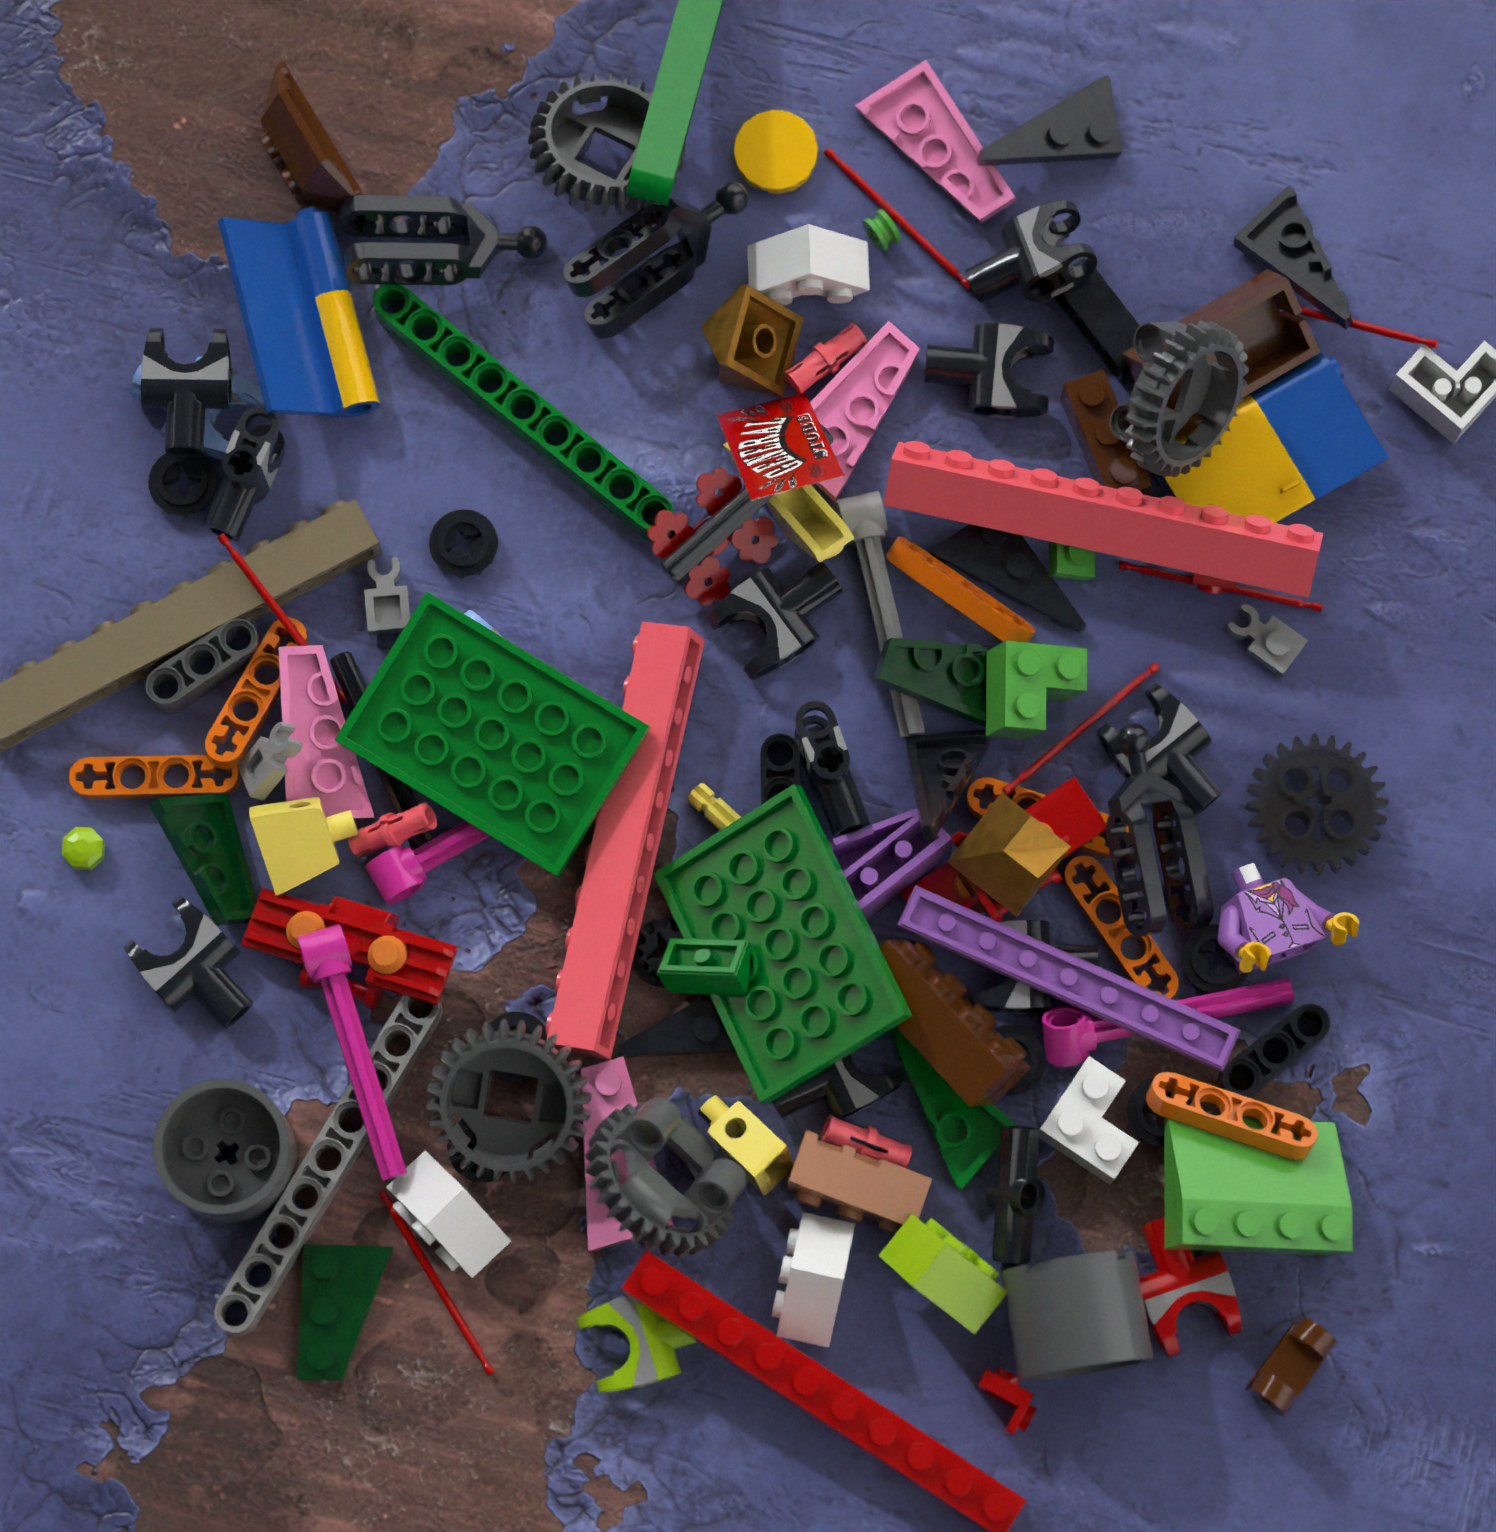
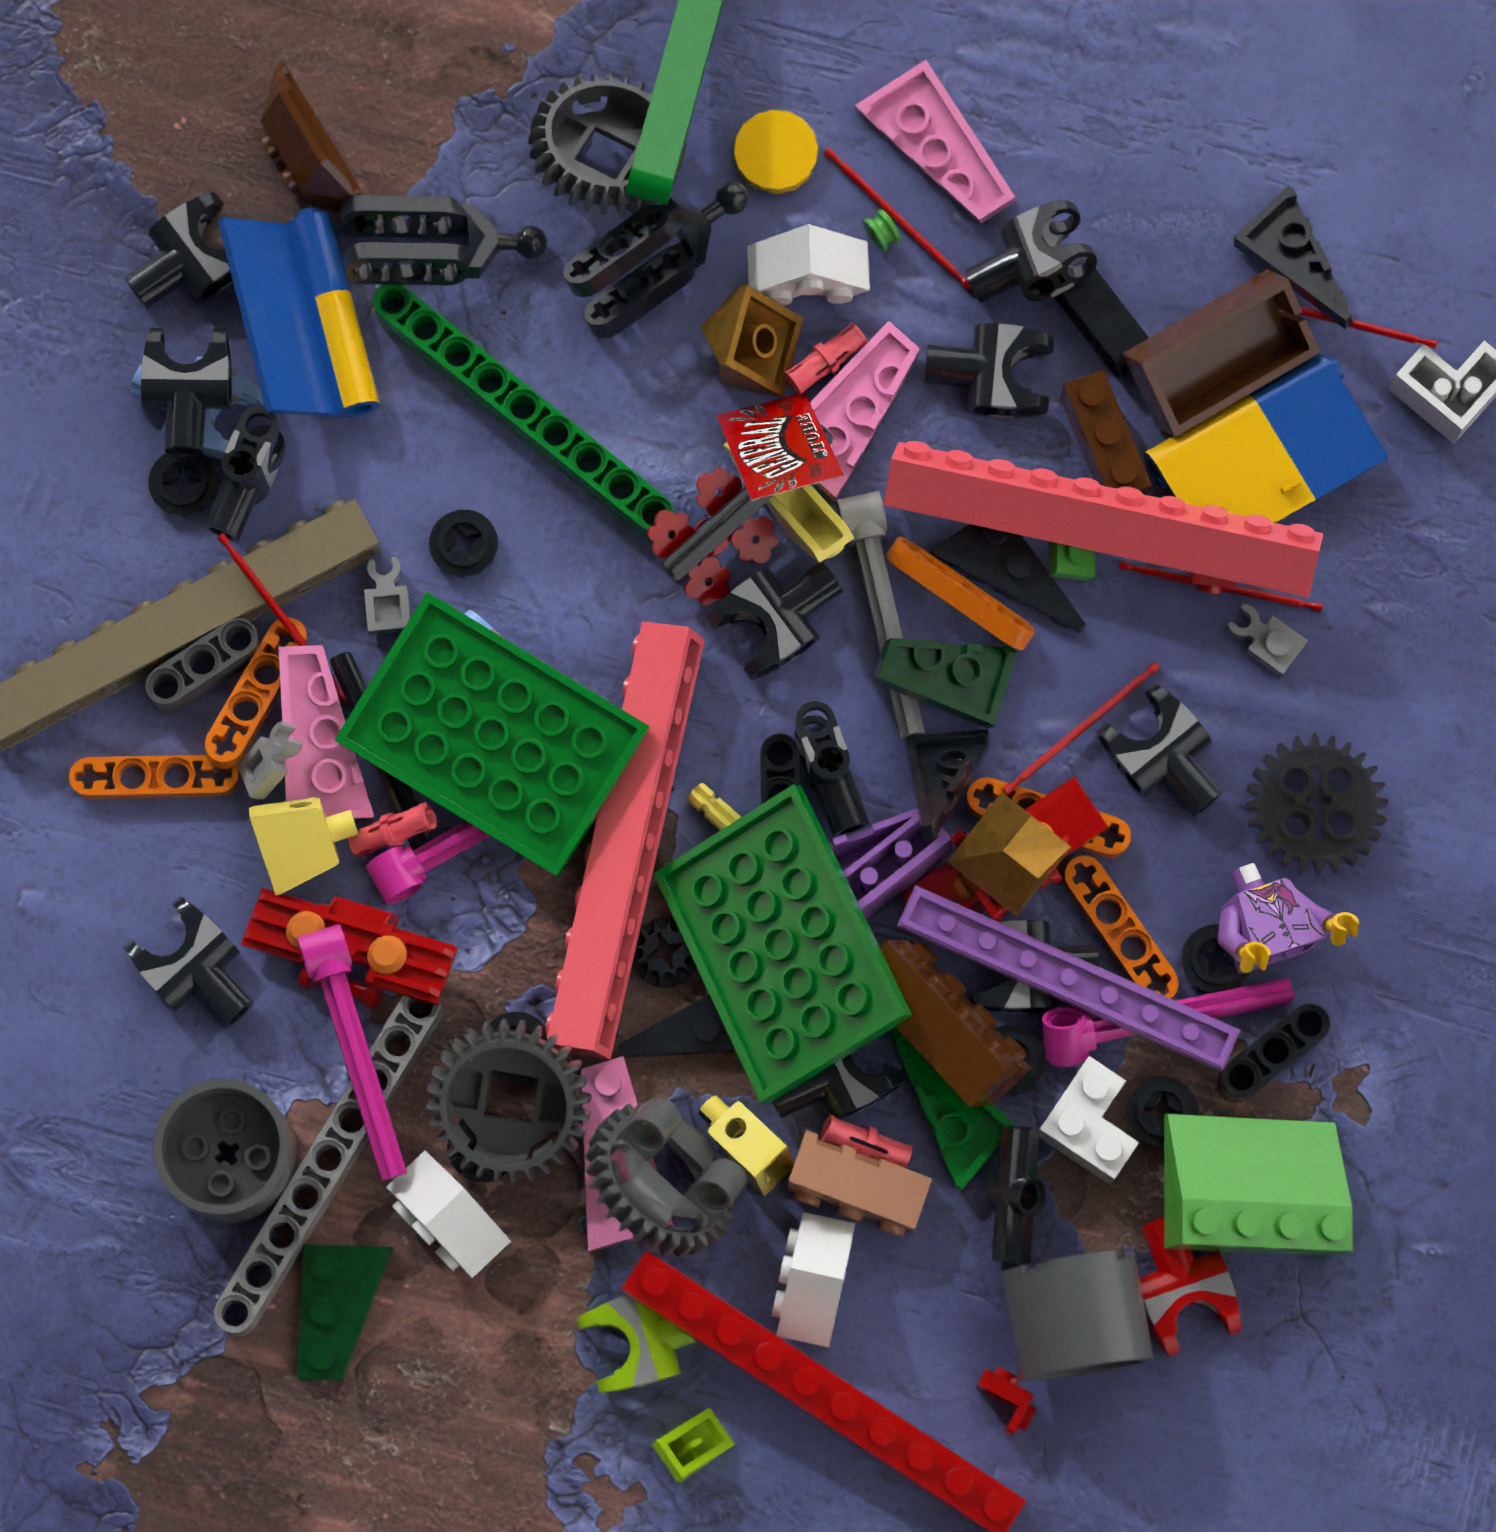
lime tile [61,827,105,871] -> none
dark green wing [148,793,257,926] -> none
red piece [378,1190,495,1376] -> none
green slope [657,938,751,995] -> none
lime piece [878,1214,1008,1335] -> none
black wing [976,76,1122,166] -> none
bright green brick [986,641,1087,740] -> none
black piece [1106,723,1214,936] -> none
dark grey piece [1110,320,1249,478] -> none
orange beam [1146,1072,1318,1160] -> none
reddish brown piece [1245,1317,1337,1416] -> none
none -> black connector [125,192,233,309]
none -> lime slope [651,1407,735,1485]

